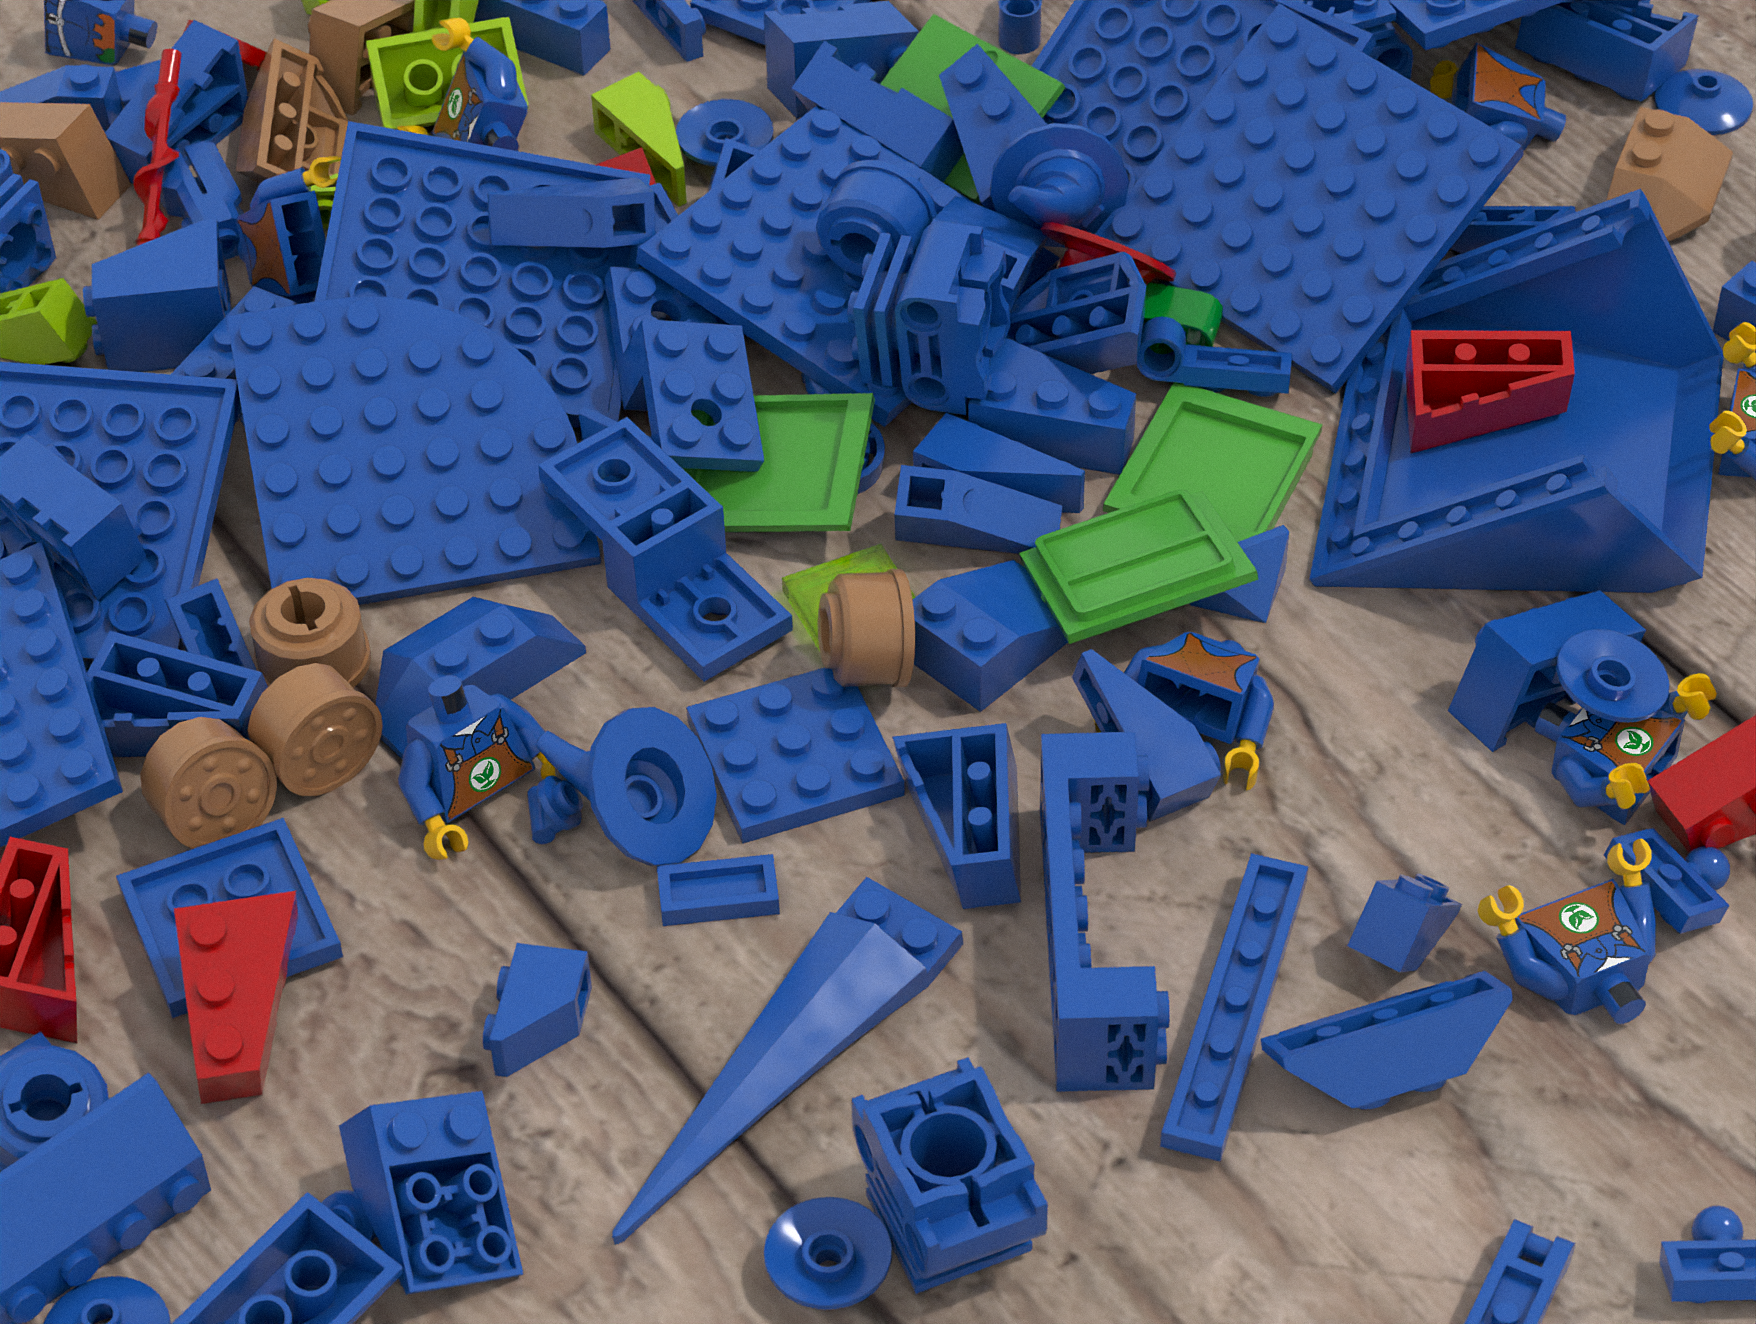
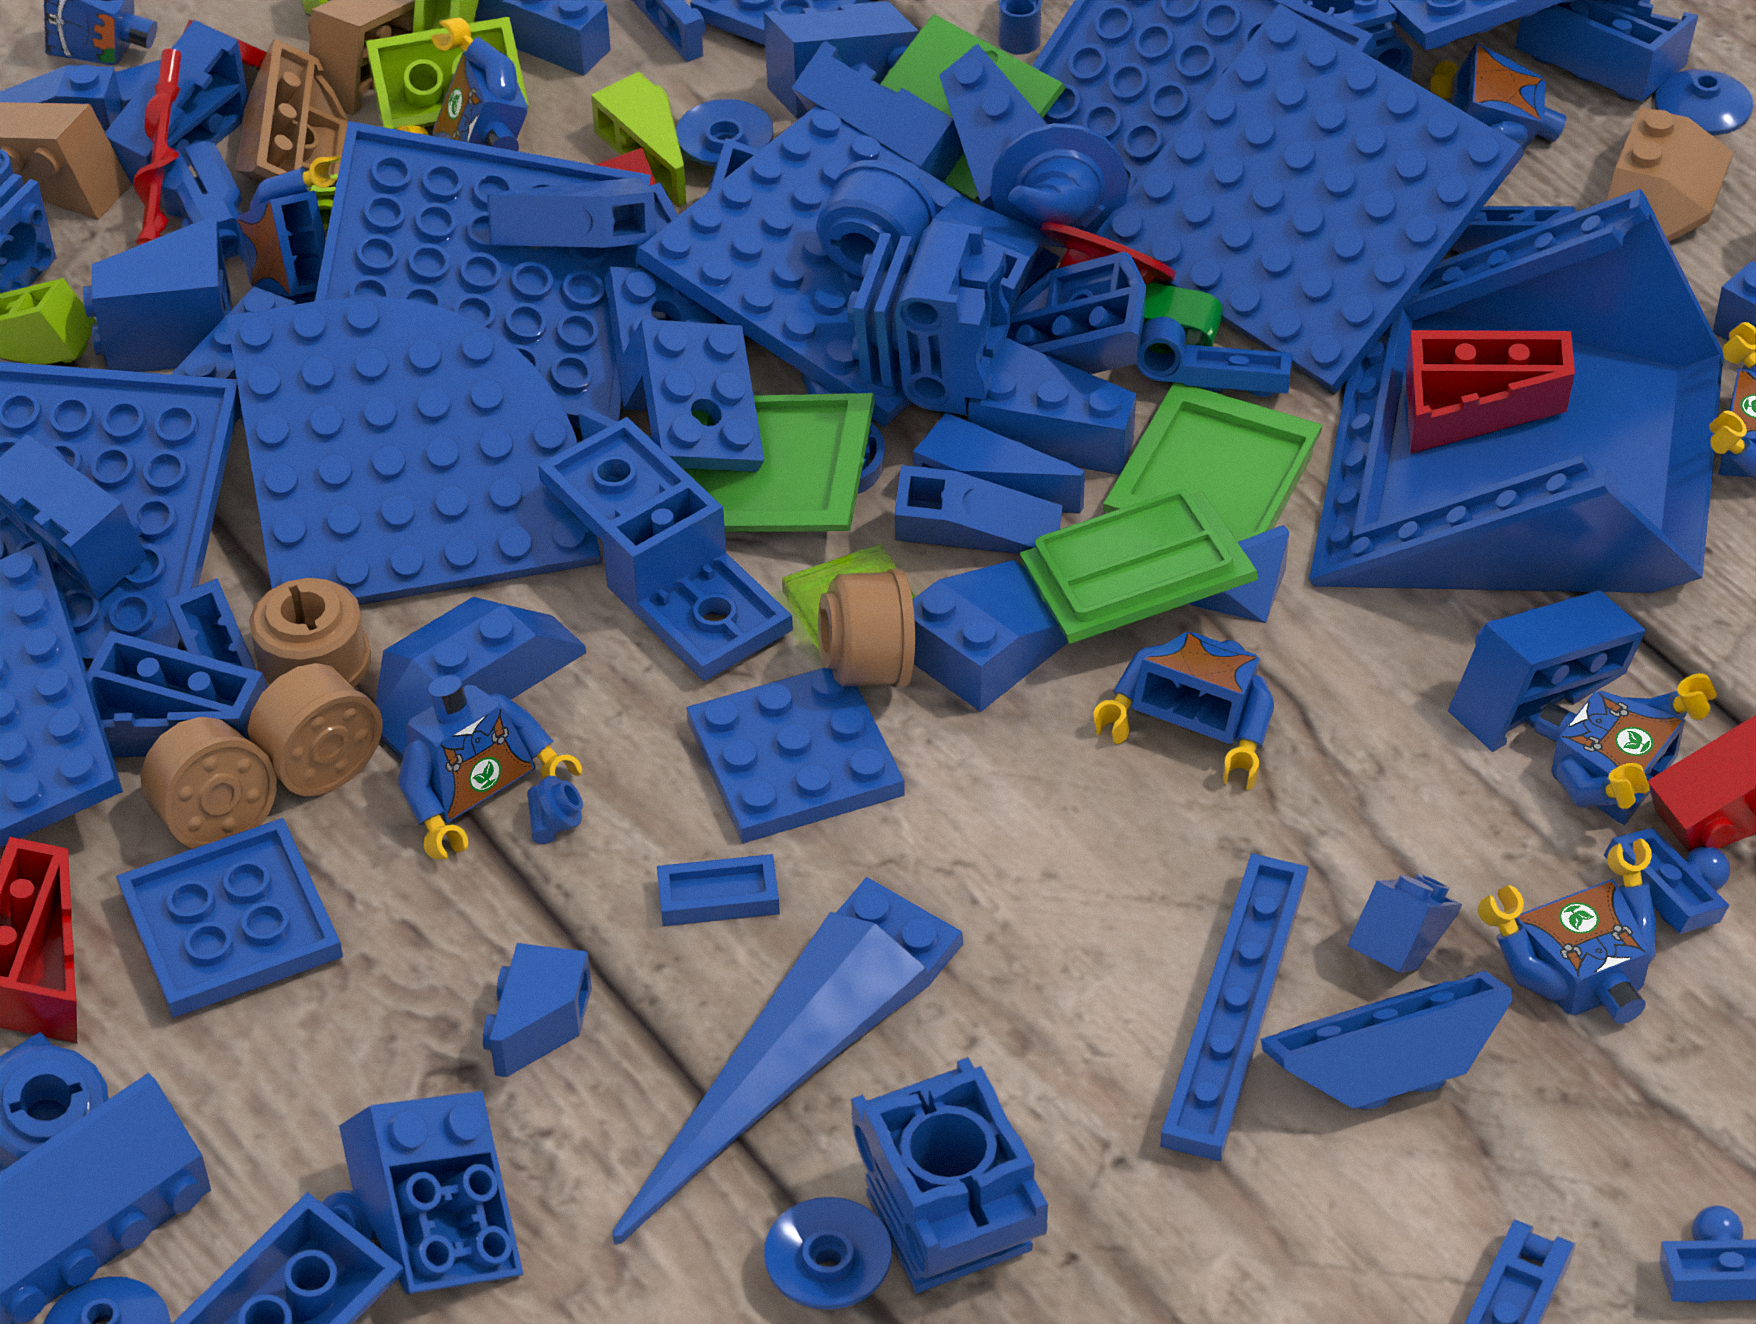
red wedge [174,891,298,1104] -> none
blue piece [536,707,717,866] -> none
blue wedge [892,723,1021,909] -> none
blue plate [1039,732,1170,1092] -> none
blue slope [1072,649,1221,822] -> none
blue dish [1556,629,1670,722] -> none

